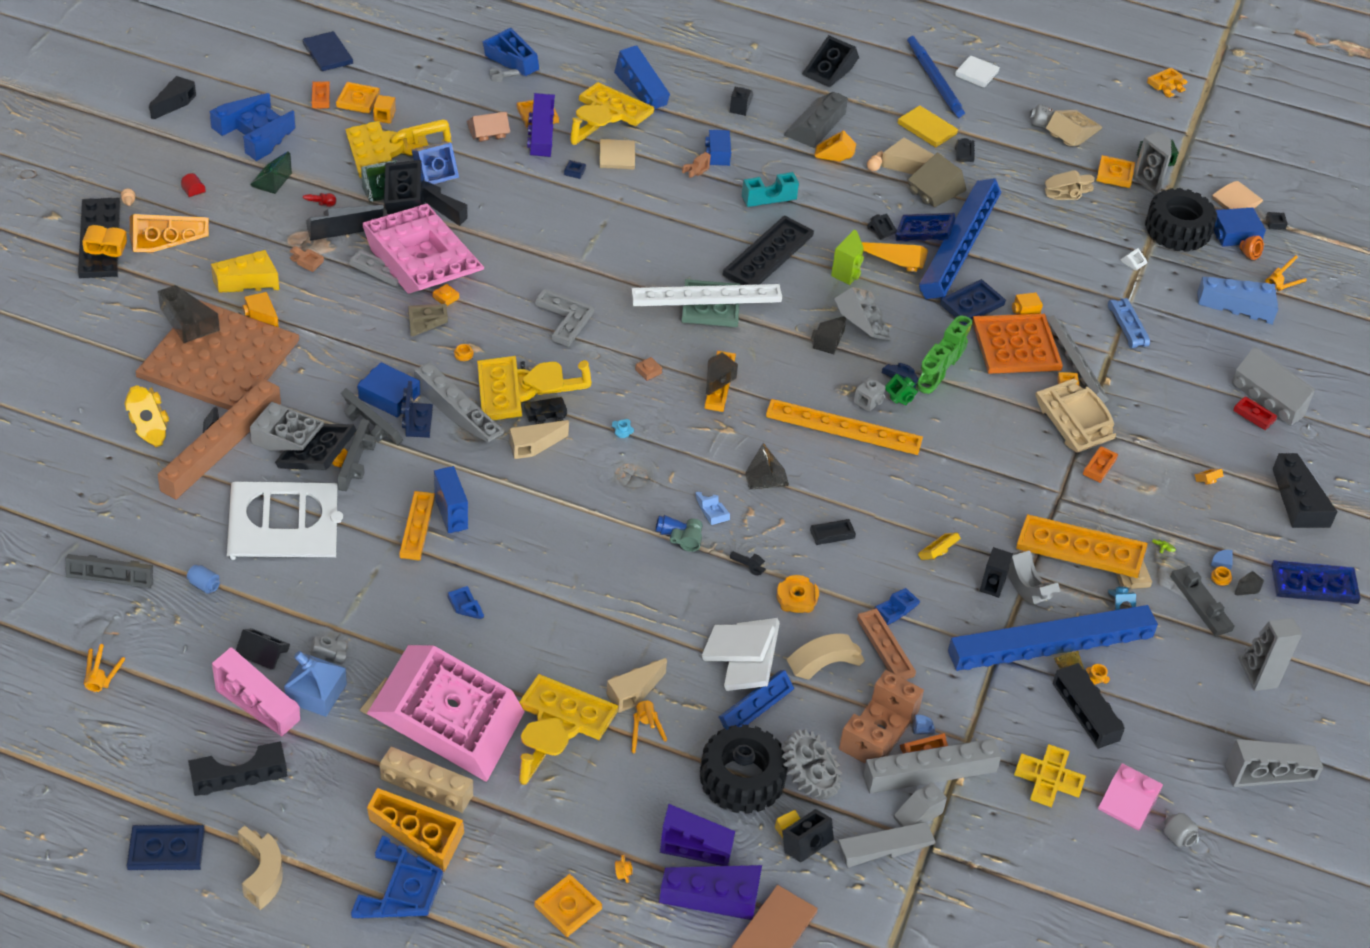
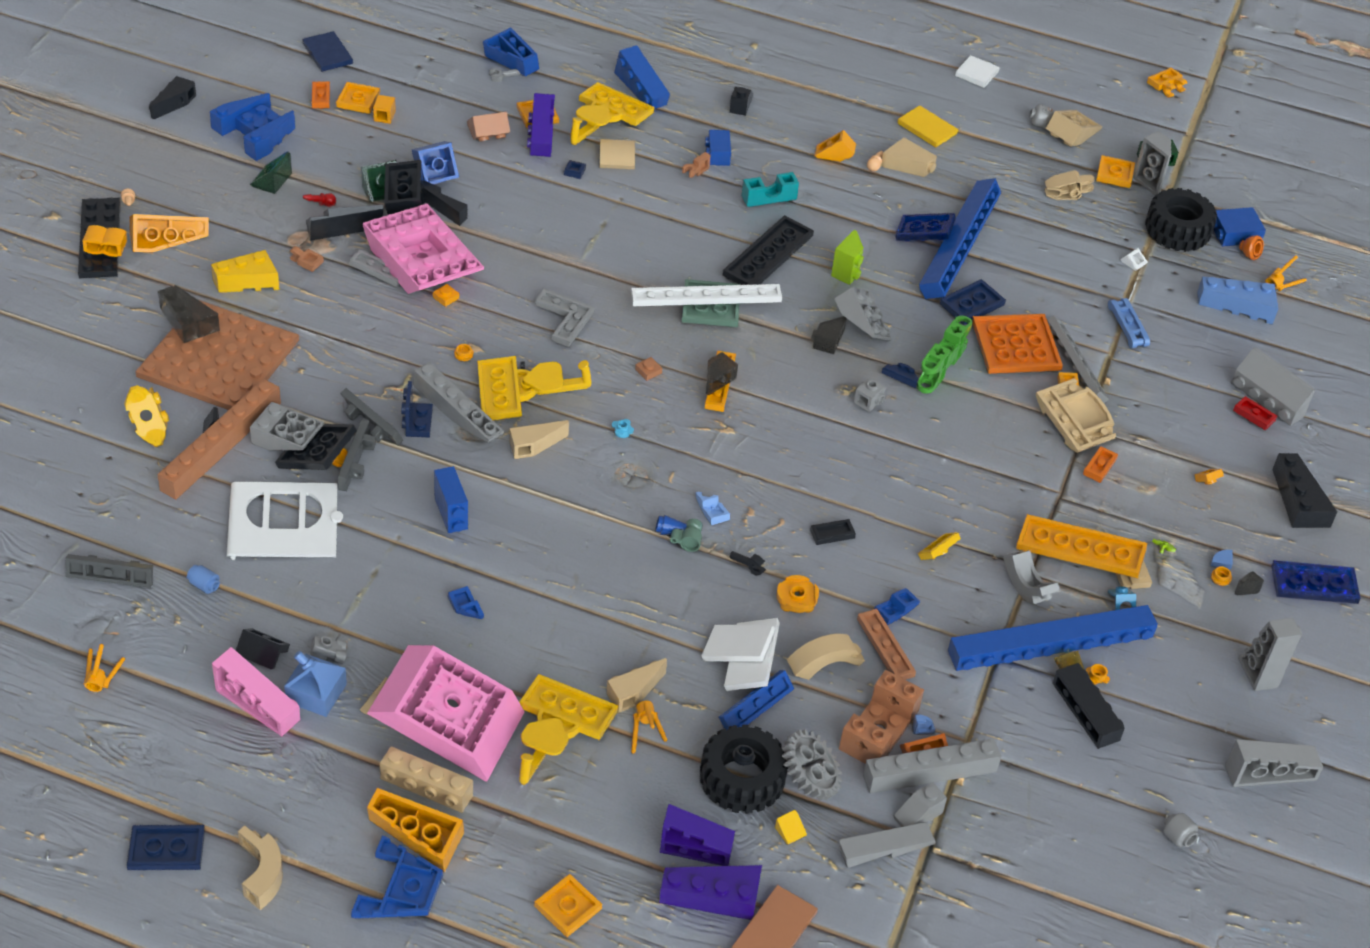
red brick [181,173,206,197] -> none
black arch [188,741,288,796] -> none
light orange slope [242,292,279,328] -> none
yellow plate [345,119,452,178] -> none
blue brick [357,362,420,418] -> none
light orange plate [400,491,435,561] -> none
dark tan wing [408,304,448,337] -> none
black plate [524,397,567,424] -> none
light orange plate [615,855,633,883] -> none
clear smoke slope [745,443,789,490] -> none
light orange plate [766,399,923,455] -> none
black brick [782,809,834,863] -> none
dark grey slope [784,91,848,148] -> none
black slope [802,35,859,87] -> none
light orange wedge [862,242,928,272] -> none
black bracket [867,213,897,240] -> none
green brick [885,373,919,406] -> none
blue piece [907,35,965,118] -> none
dark tan slope [908,152,967,208] -> none
black bracket [955,138,975,162] -> none
black brick [980,547,1013,598] -> none
light orange brick [1012,292,1043,315] -> none
yellow plate [1014,744,1086,808] -> none
bright pink slope [1098,763,1163,831] -> none
dark grey hinge [1170,566,1234,637] -> none
light nougat slope [1212,181,1263,209] -> none
black plate [1266,212,1288,229] -> none

